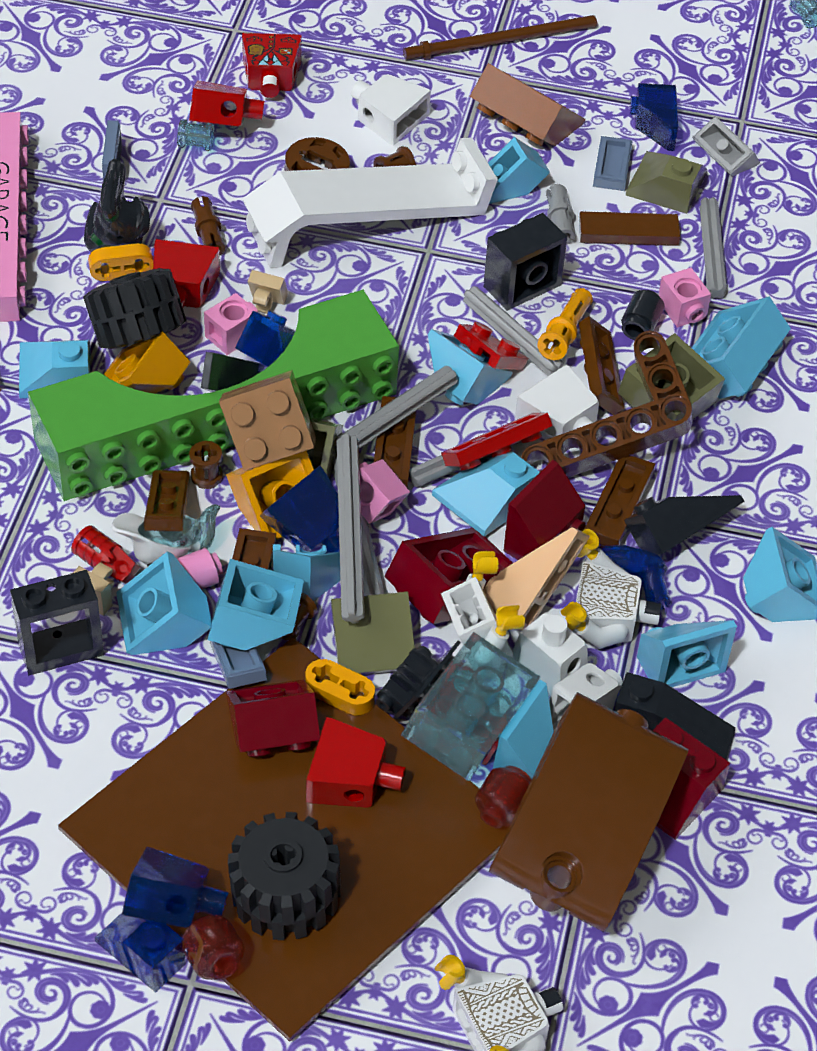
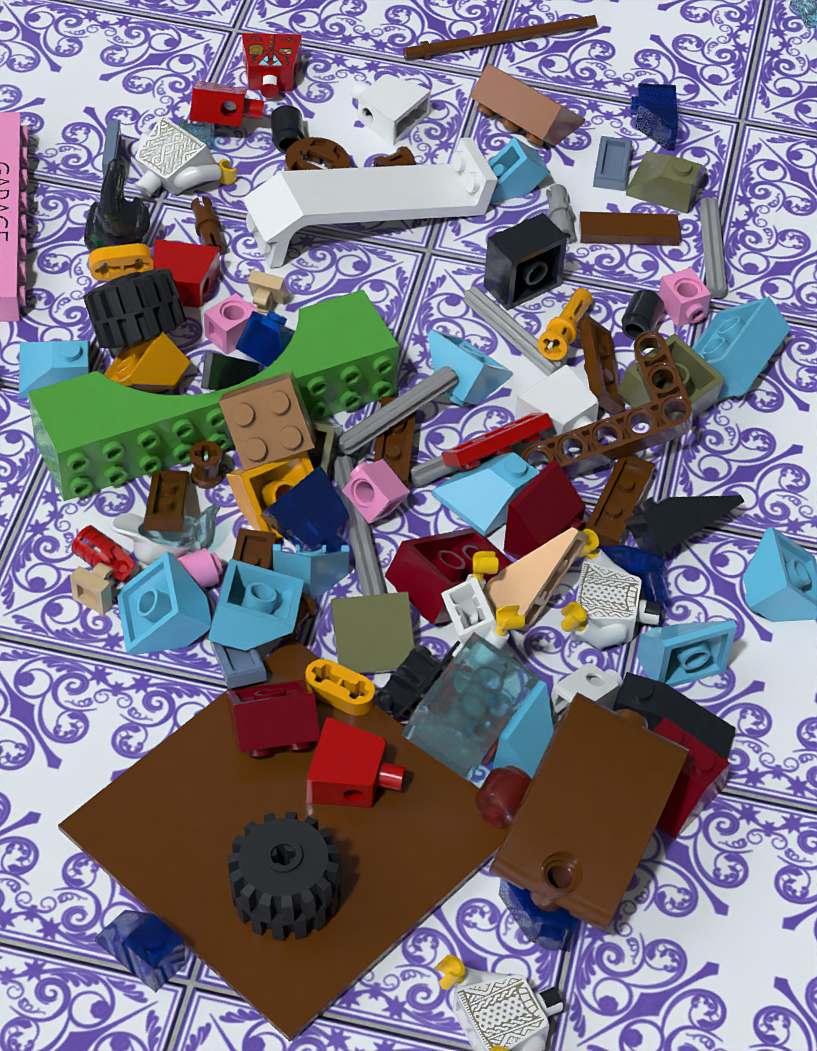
black window [10,570,104,676] -> none
clear blue torso [122,847,229,928] -> none
clear red head [181,915,245,980] -> none
light grey axle [337,433,365,624] -> none
red wing [454,322,529,370] -> none
white torso [509,613,588,697] -> none
light grey slope [692,116,760,177] -> none
none -> white torso [135,116,238,198]
none -> black brick [270,105,304,154]
none -> clear blue slope [499,879,578,952]

